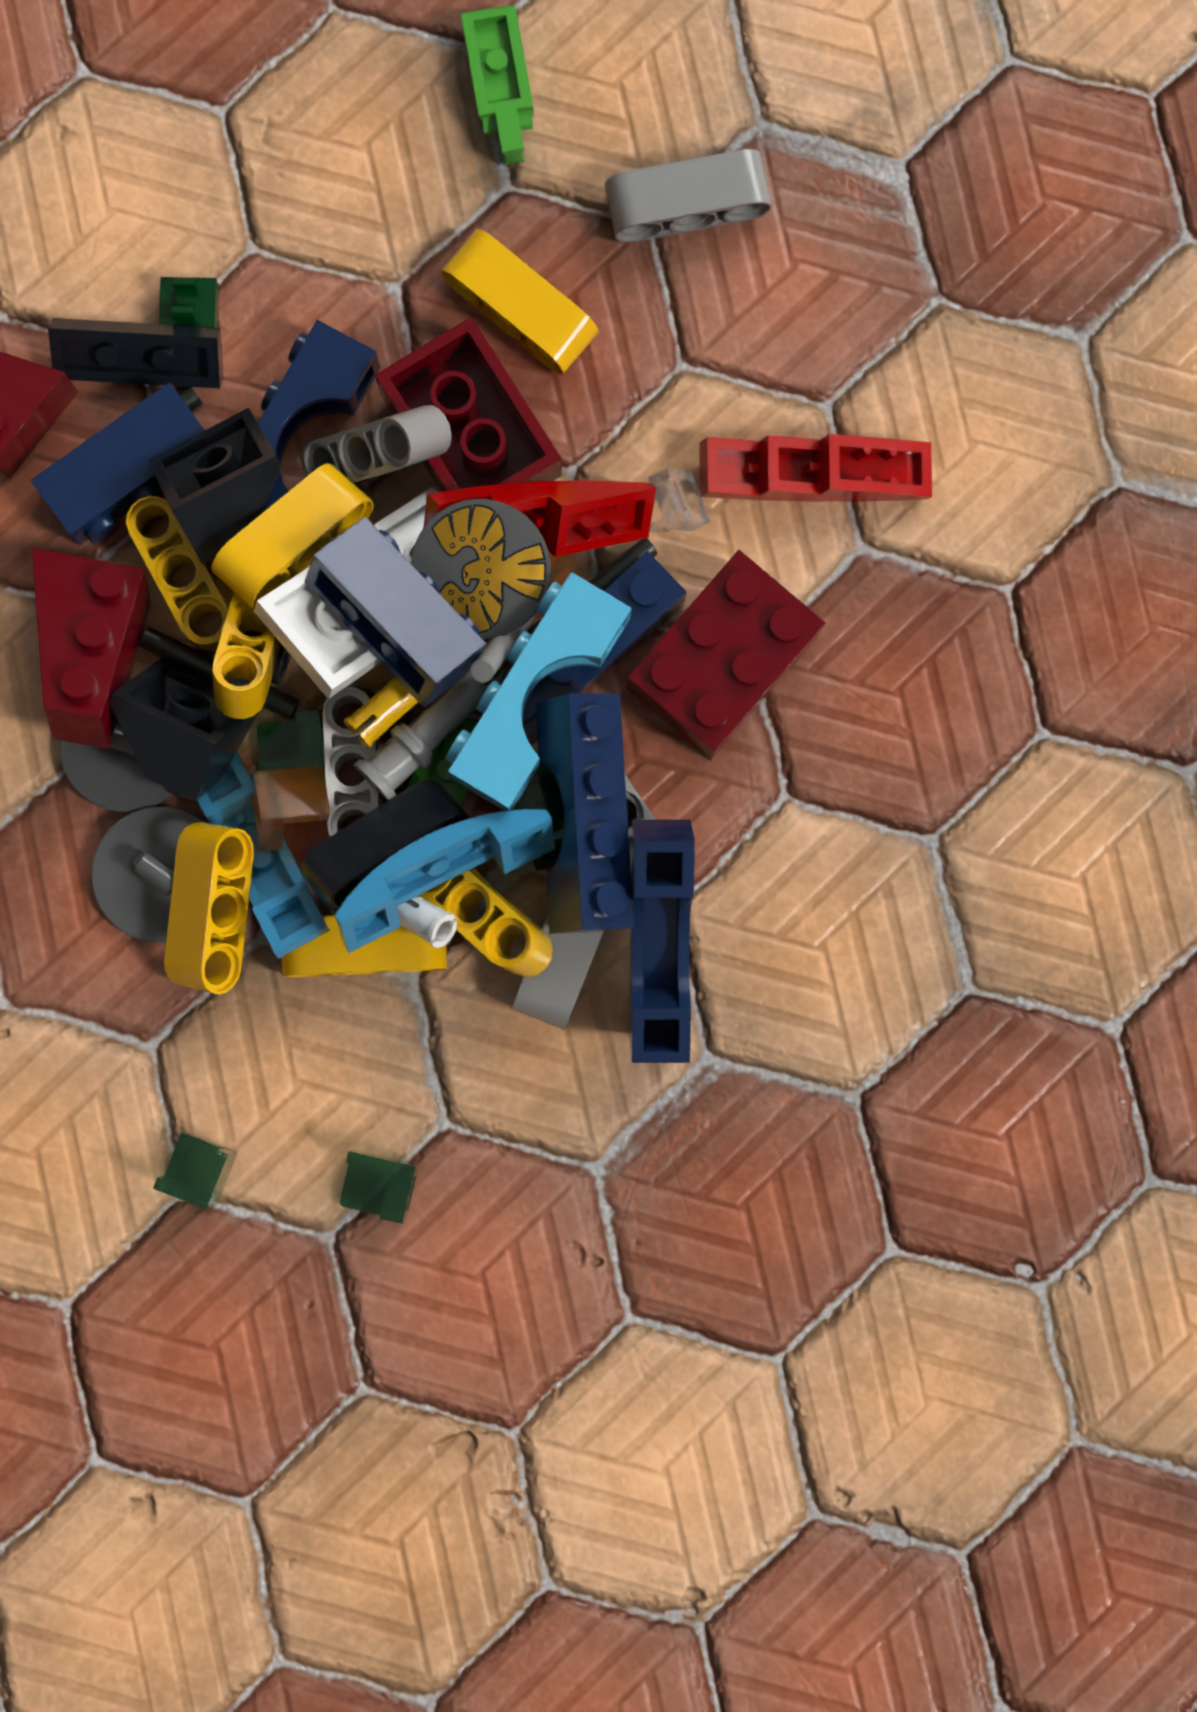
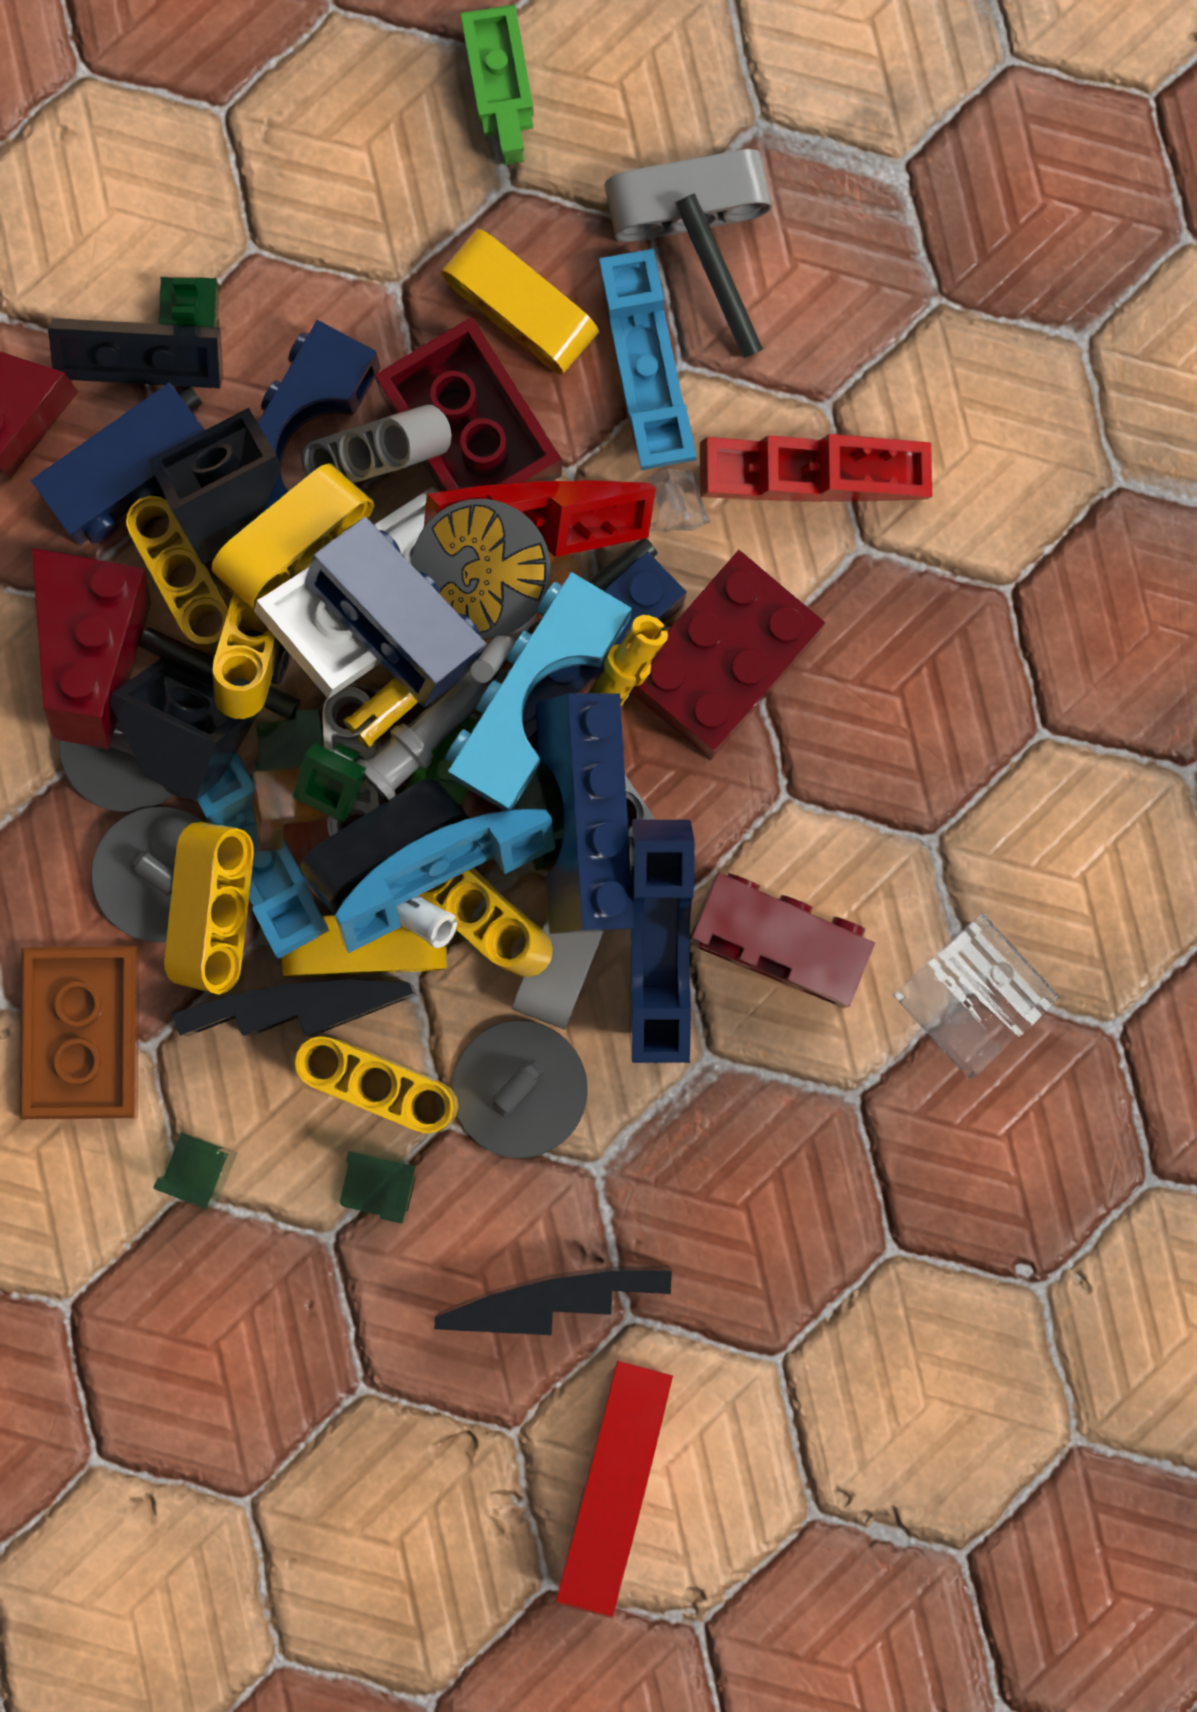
none -> dark orange tile [20,946,139,1119]
none -> black slope [172,979,417,1037]
none -> dark green tile [292,743,366,822]
none -> yellow beam [295,1036,459,1134]
none -> black slope [434,1266,672,1335]
none -> dark grey shield [452,1021,588,1158]
none -> red slope [555,1361,673,1618]
none -> yellow pin [588,615,668,706]
none -> dark azure slope [599,249,697,471]
none -> pearl dark grey bar [674,193,763,358]
none -> dark red wedge [689,872,875,1009]
none -> clear slope [893,913,1060,1079]

